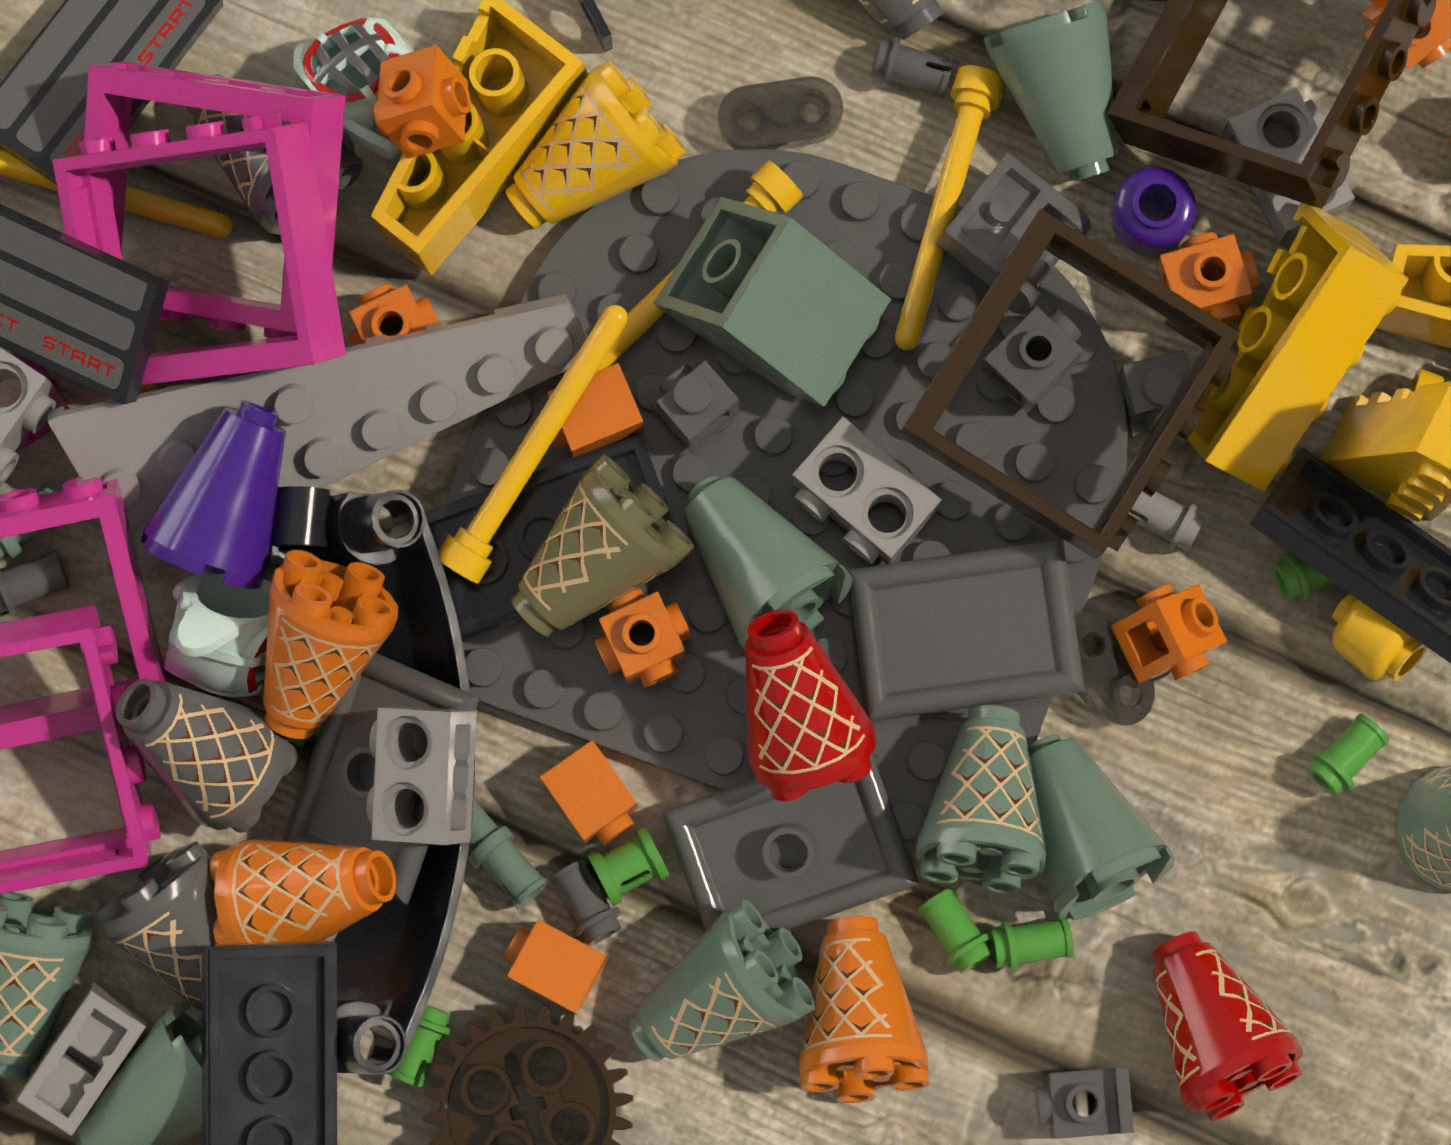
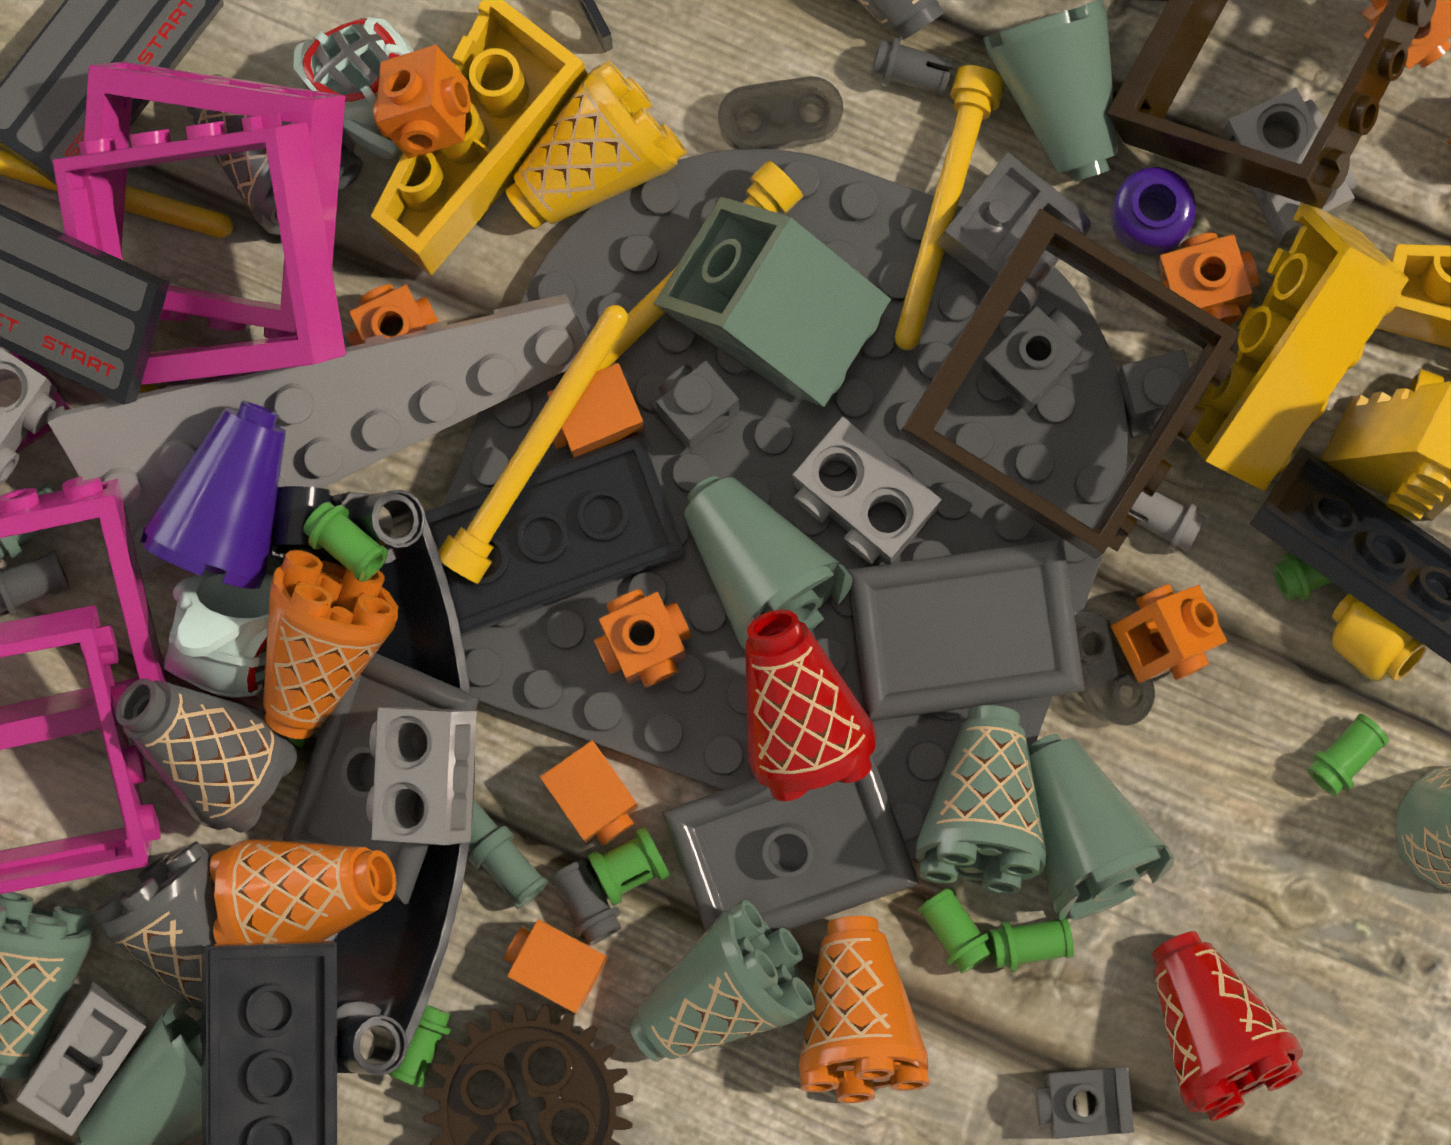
olive cone [511,454,694,636] -> none
none -> bright green pin [303,502,388,582]

